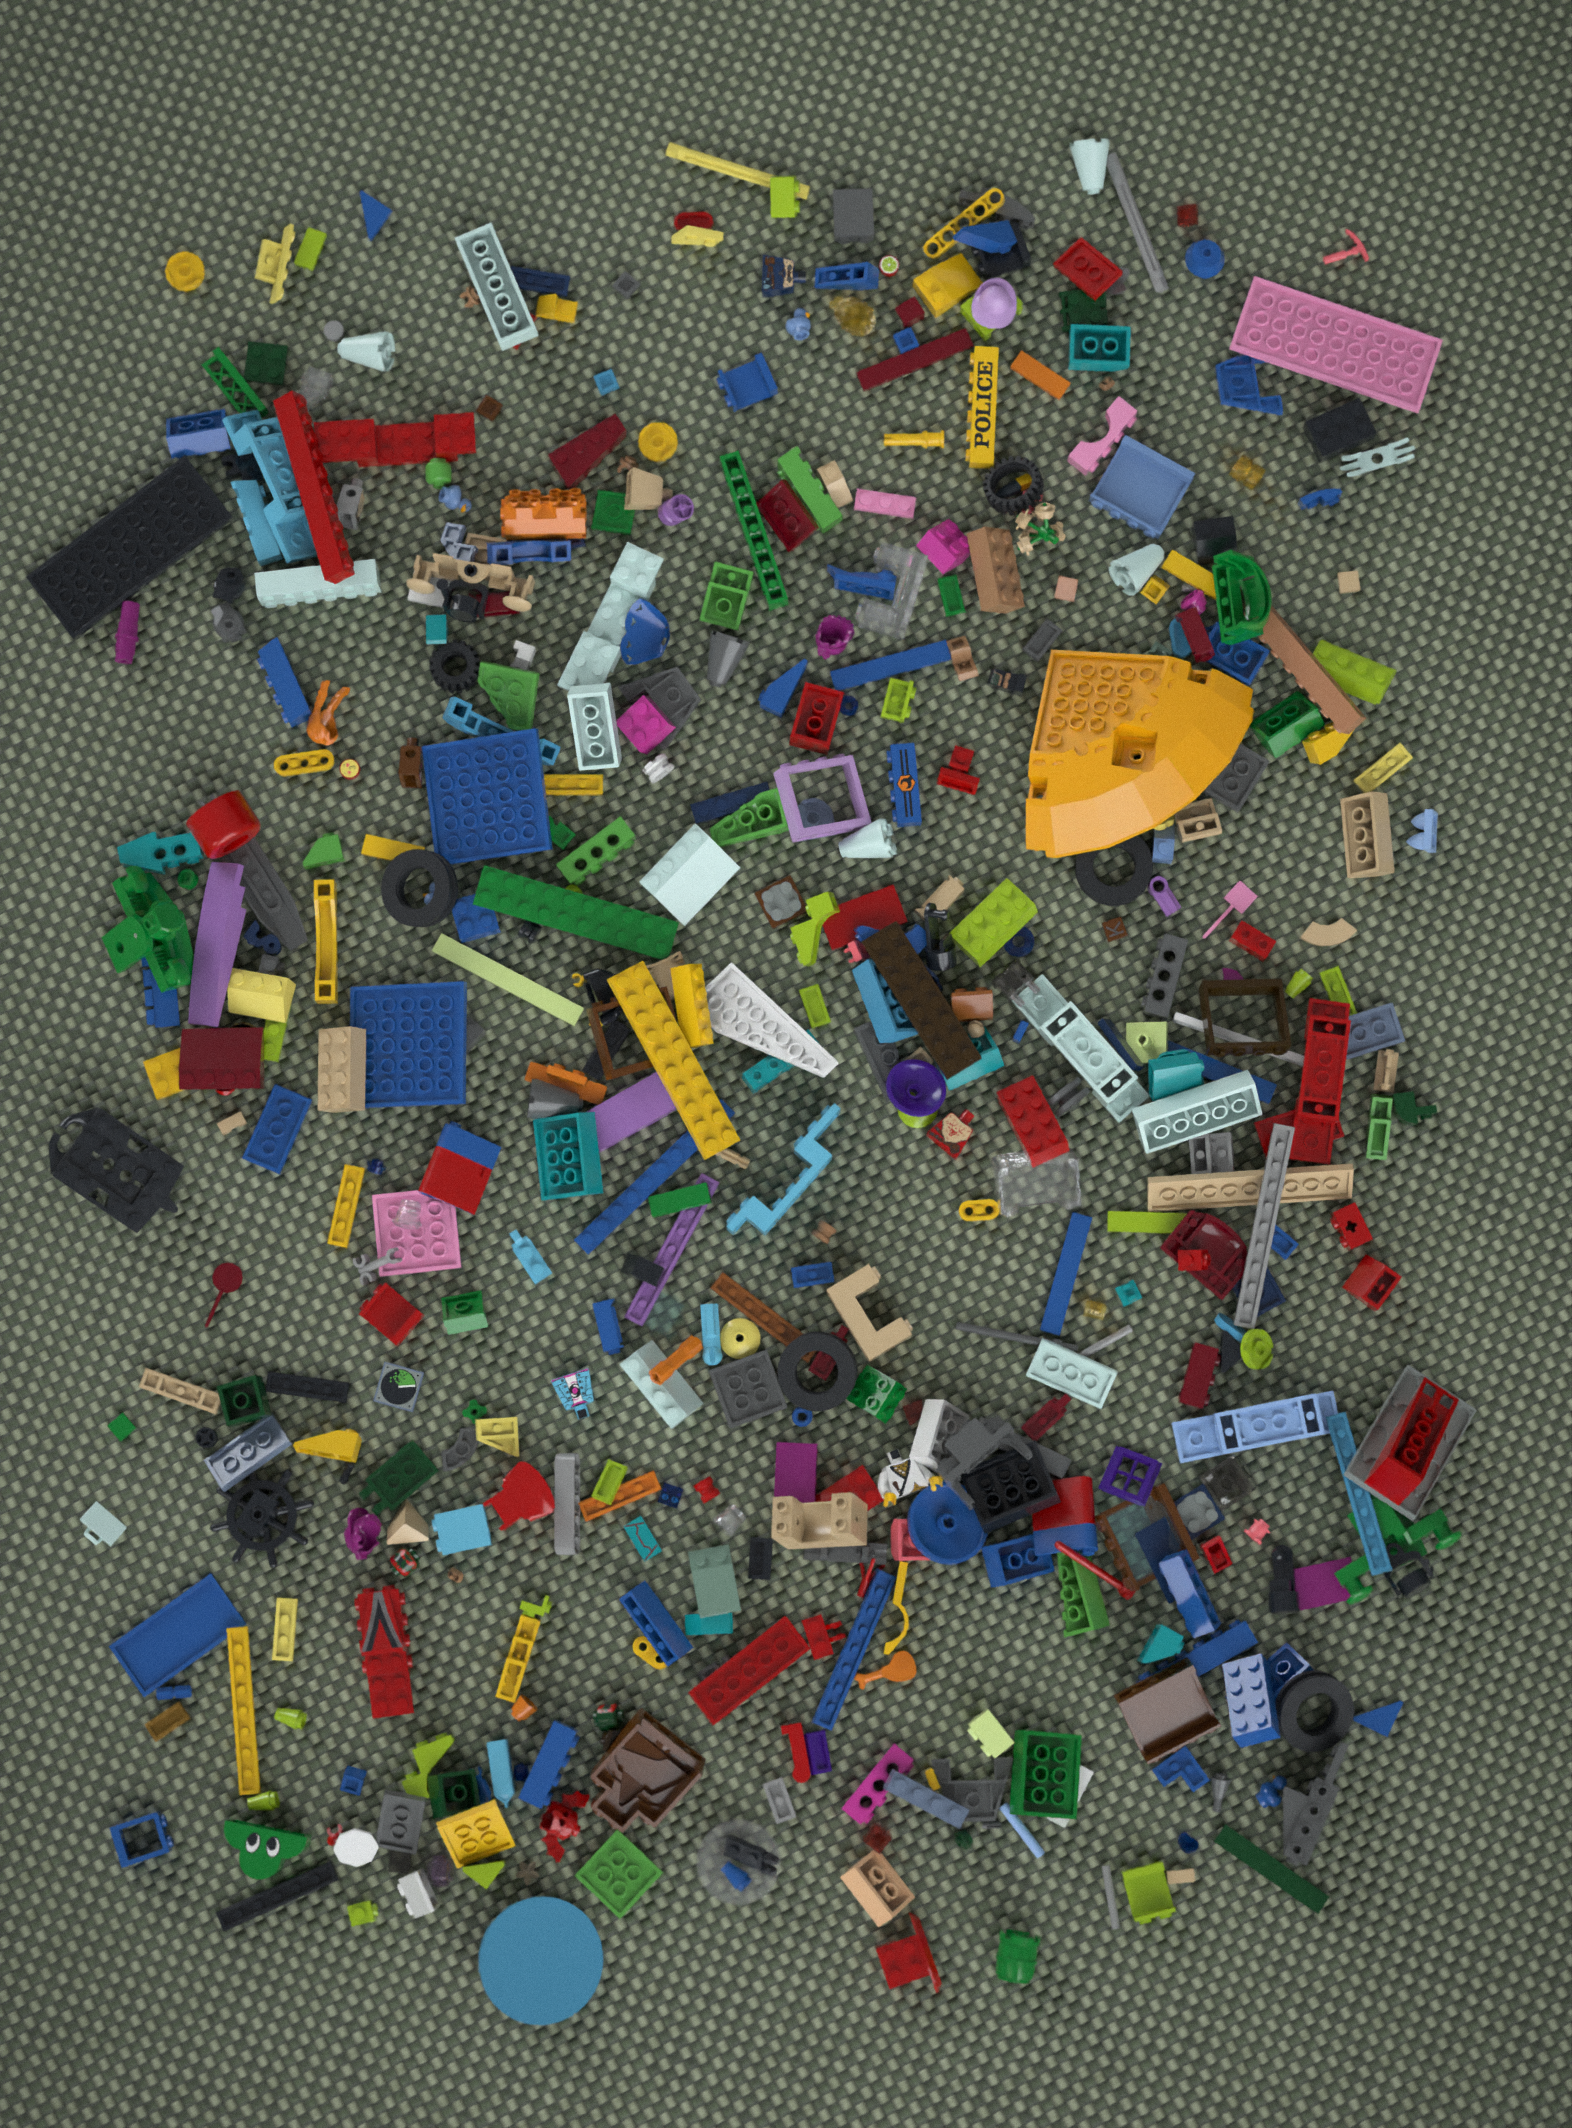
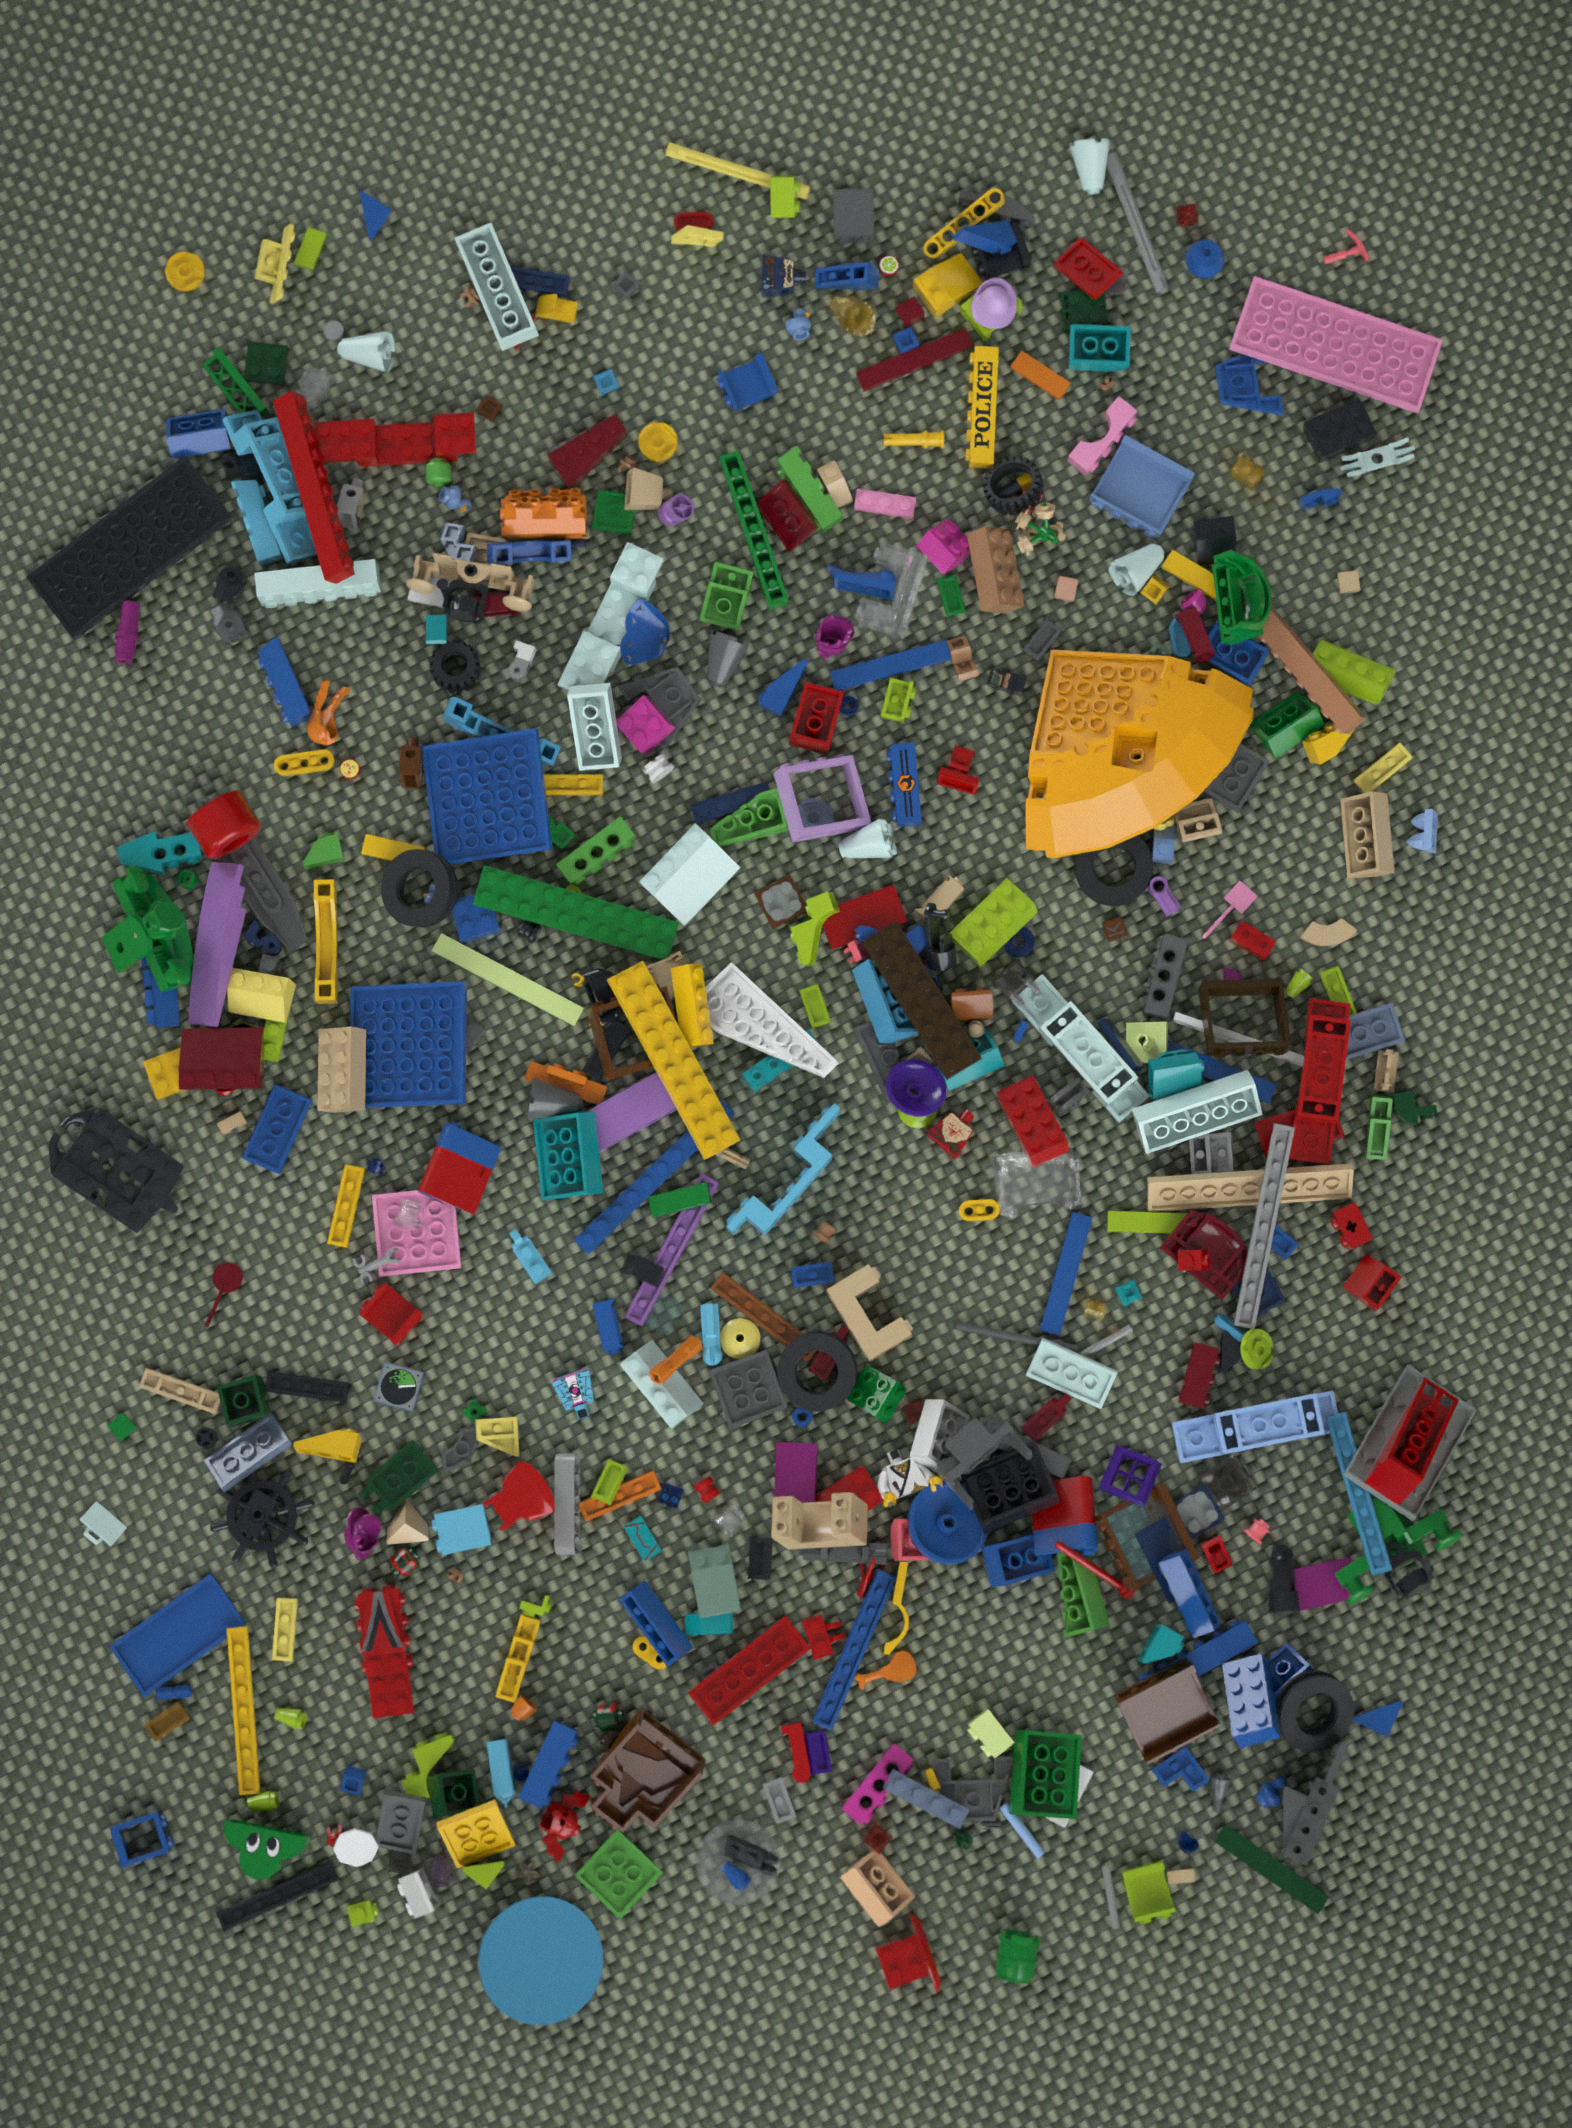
green bracket [441,1290,488,1335] -> none
blue arm [470,1766,491,1805] -> none
bright green plate [478,661,540,731] -> none

